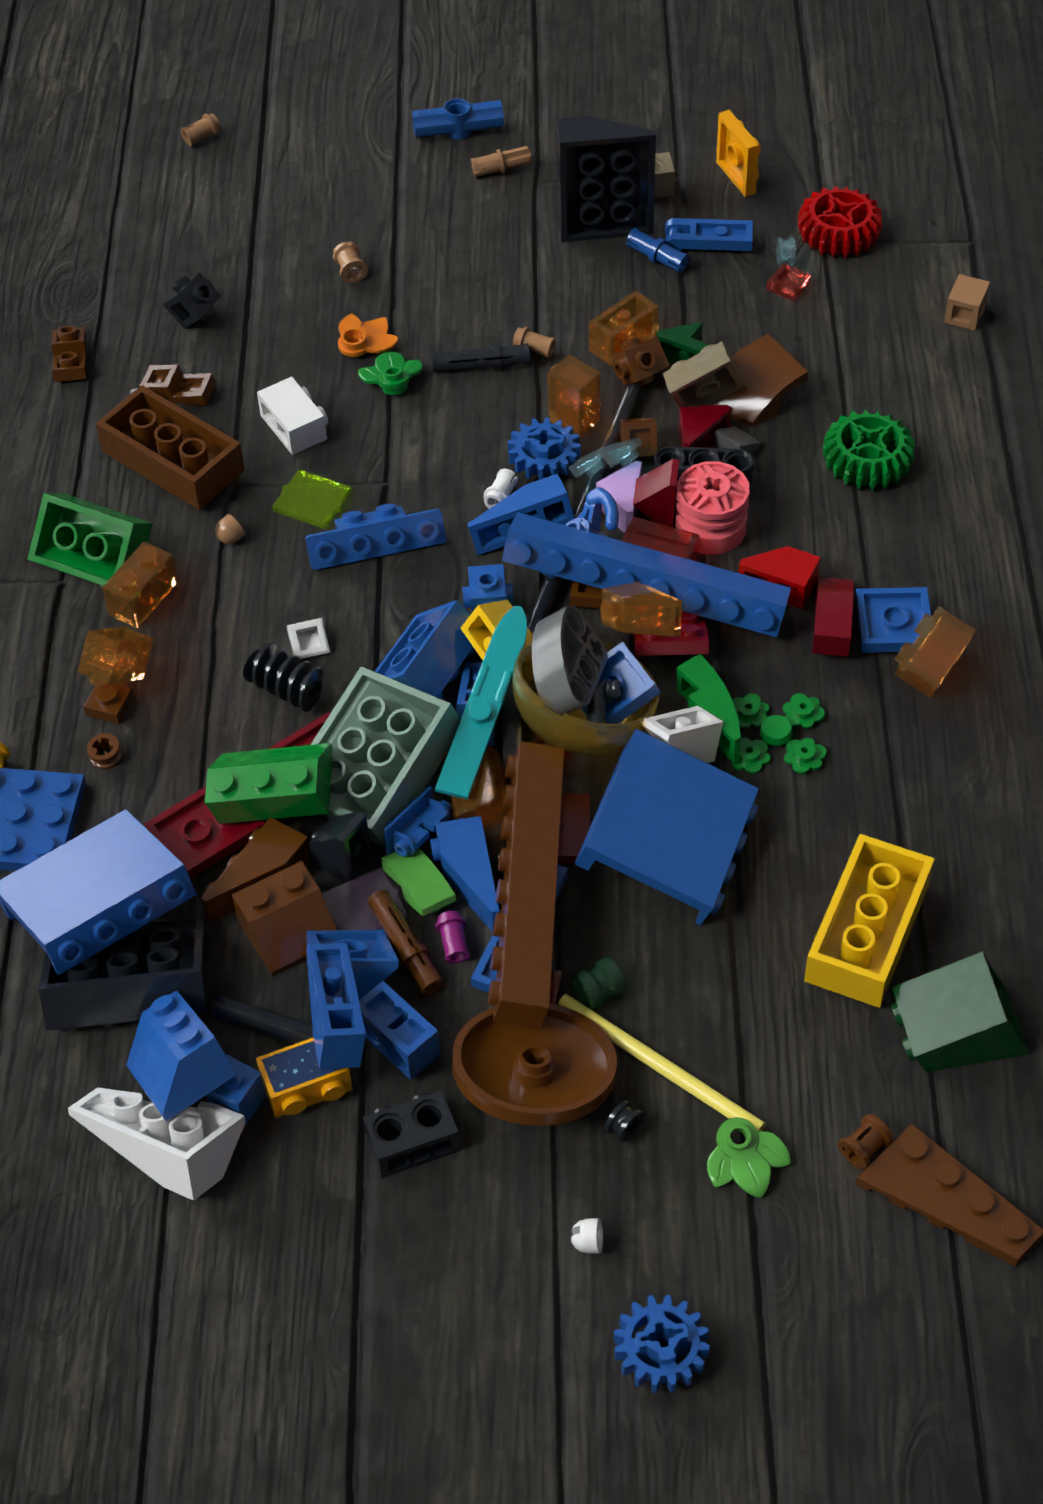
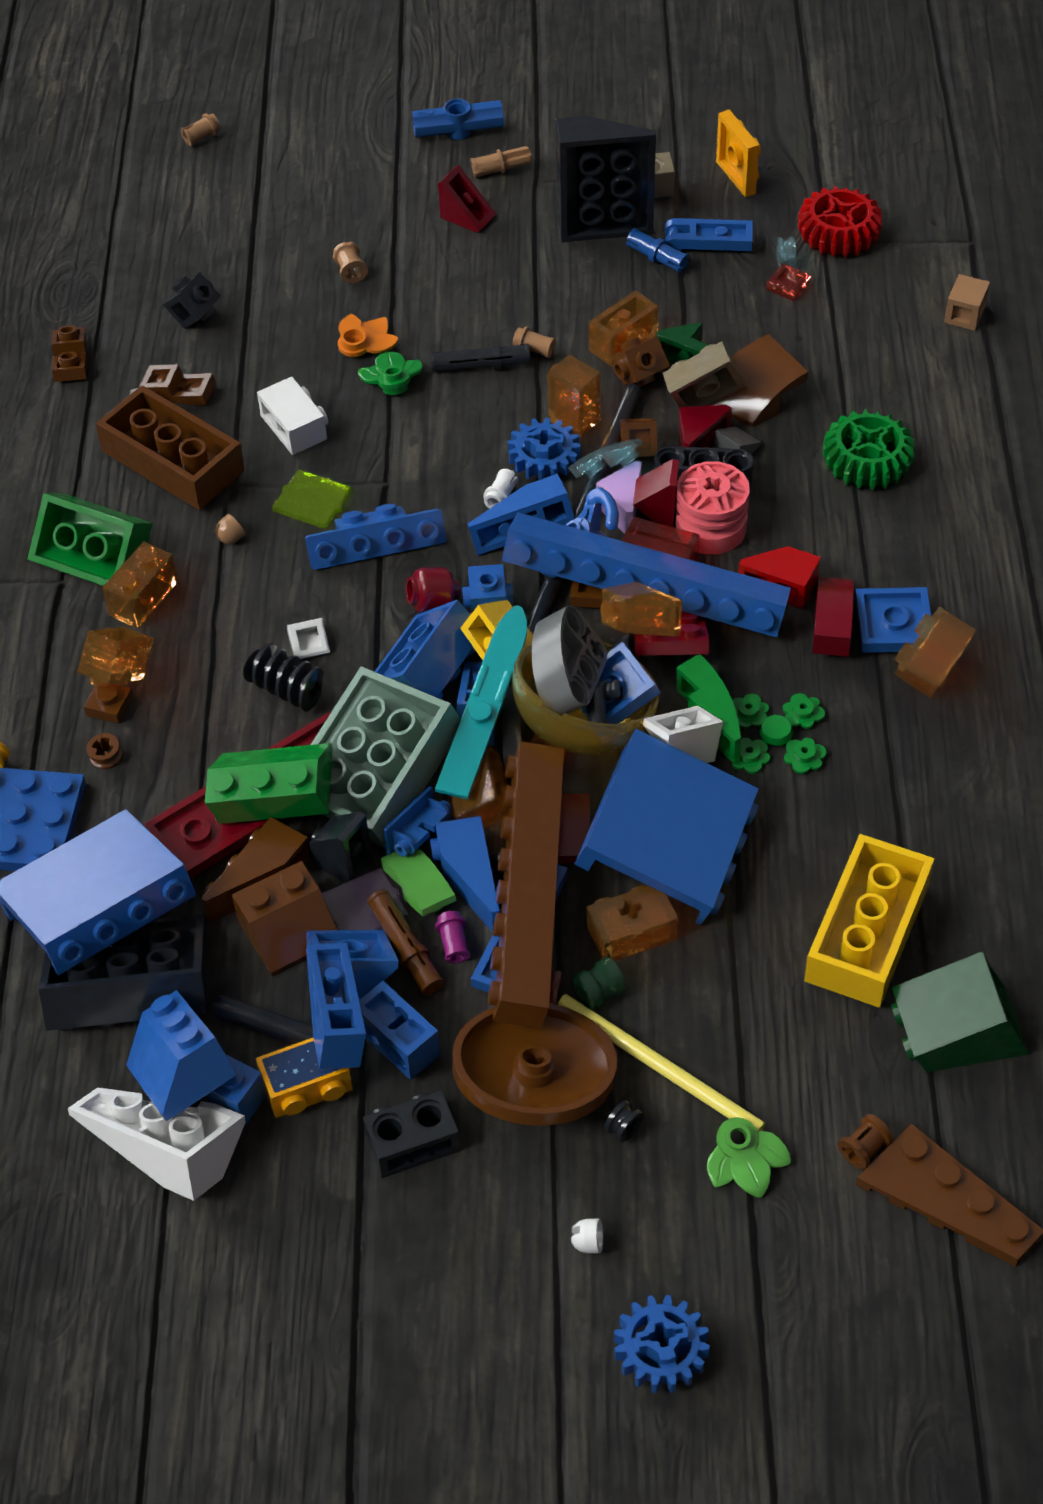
none -> dark red head [406,567,460,613]
none -> dark red slope [438,164,497,233]
none -> clear orange brick [587,885,678,964]

